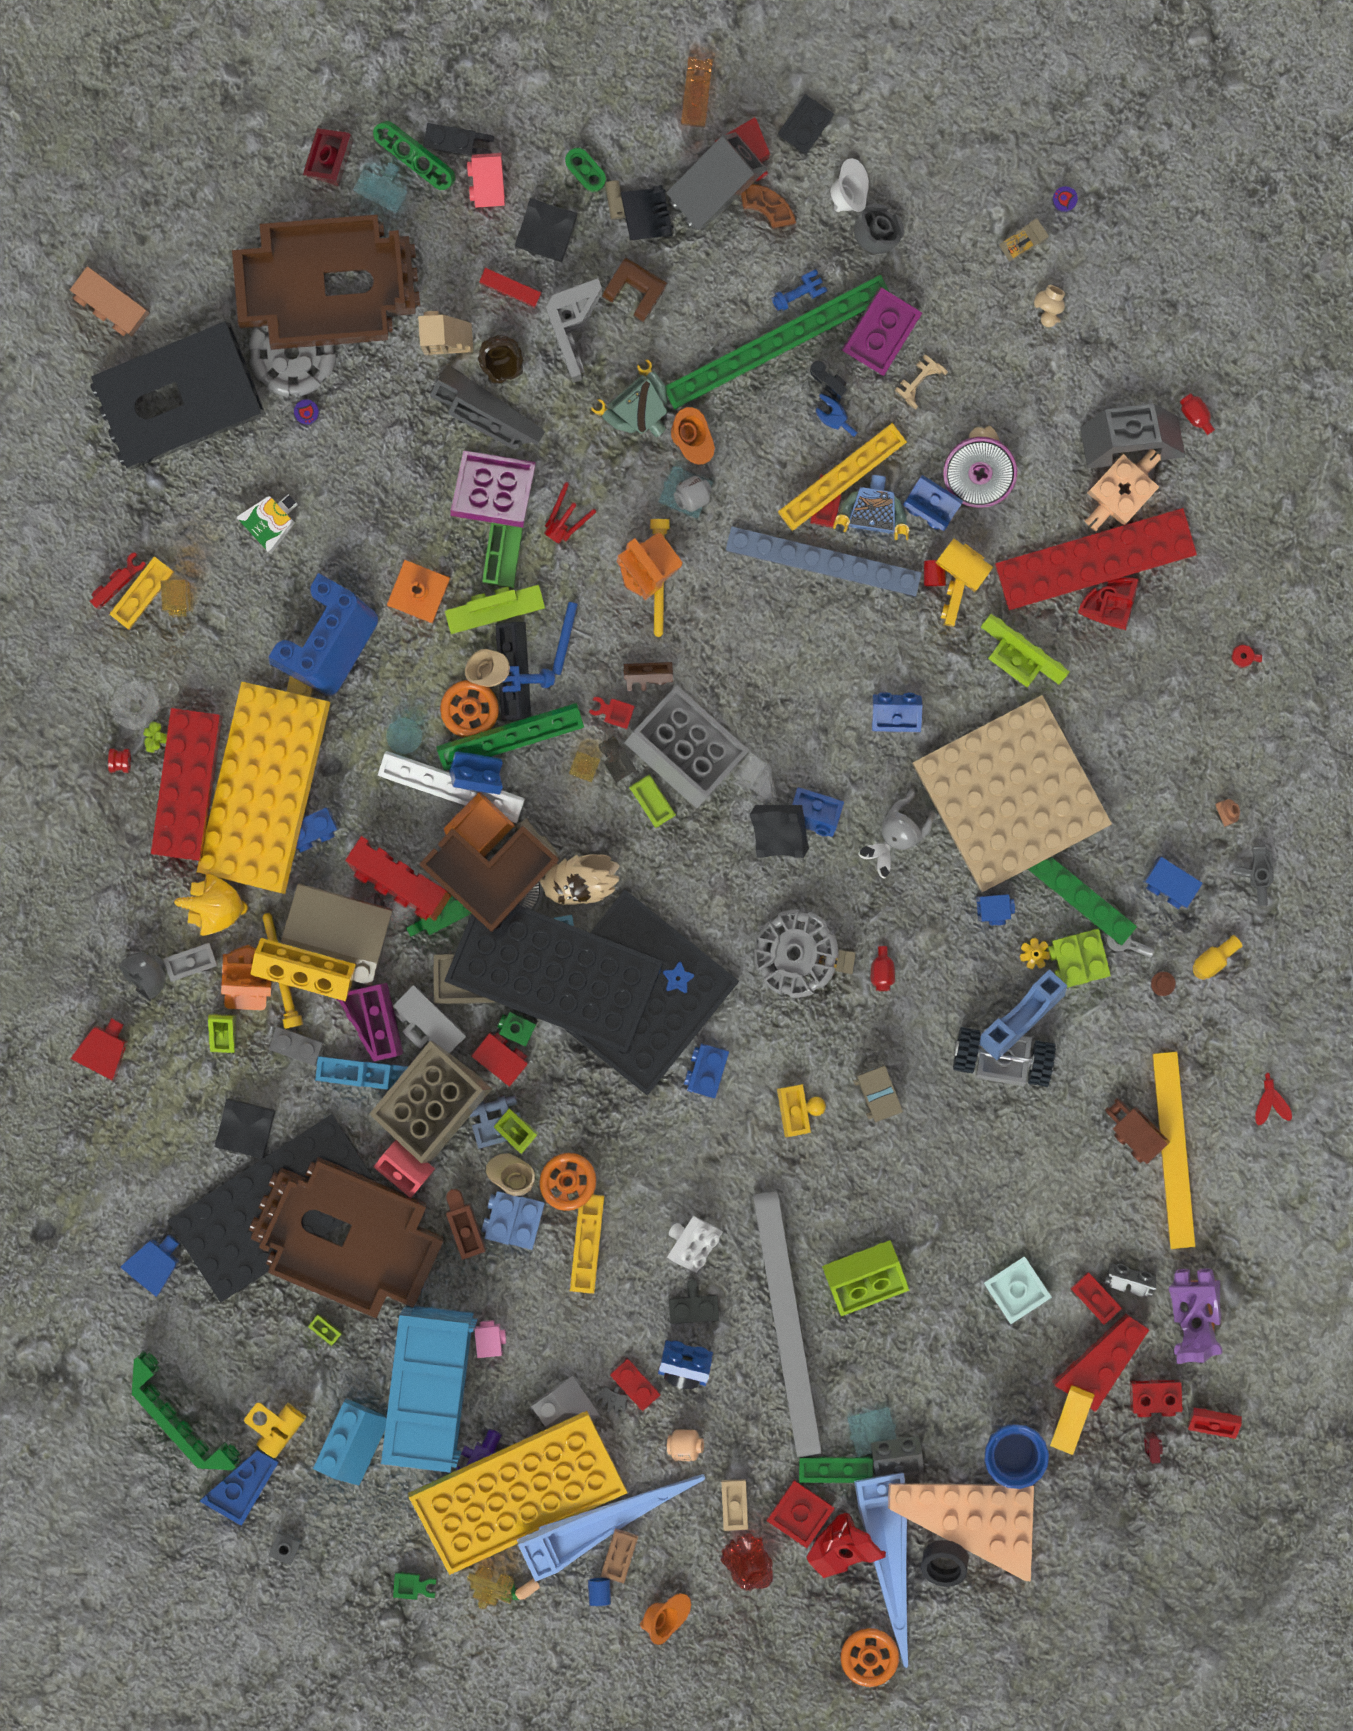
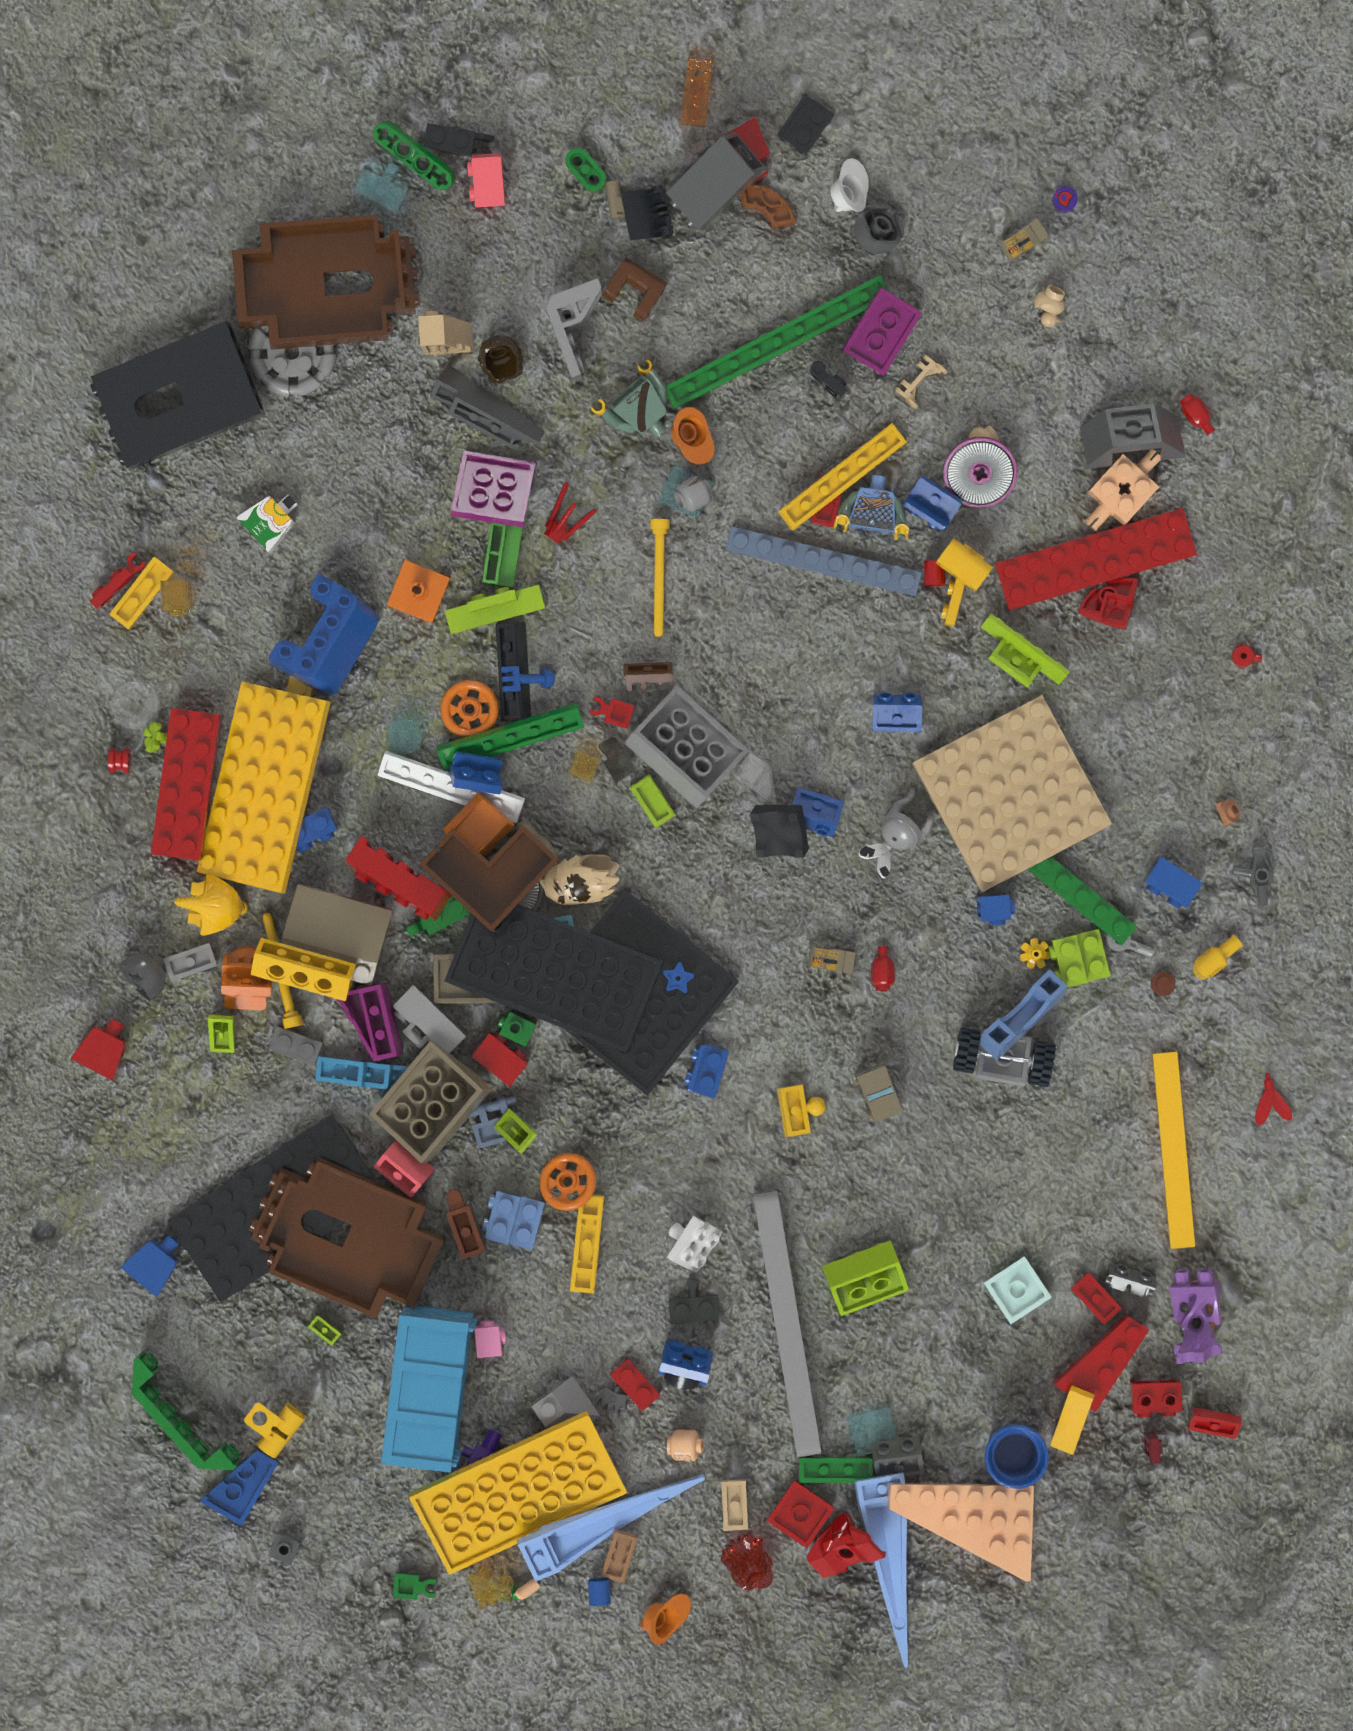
nougat brick [70,267,150,337] -> none
black brick [214,1098,276,1159] -> none
dark purple tile [294,400,319,425] -> none
dark red slope [303,128,354,187] -> none
dark azure slope [313,1398,387,1486] -> none
tan cap [465,649,510,687] -> none
red piece [479,268,542,308] -> none
tan cap [486,1153,535,1196] -> none
black brick [515,198,577,262] -> none
blue bar [552,602,578,675] -> none
orange piece [616,533,682,601] -> none
light grey plate [754,909,839,998] -> none
blue hinge [771,269,828,311] -> none
blue hand [815,393,858,437] -> none
orange plate [840,1628,899,1687] -> none
black tyre [921,1540,969,1587] -> none
copper brick [1105,1098,1170,1164] -> none

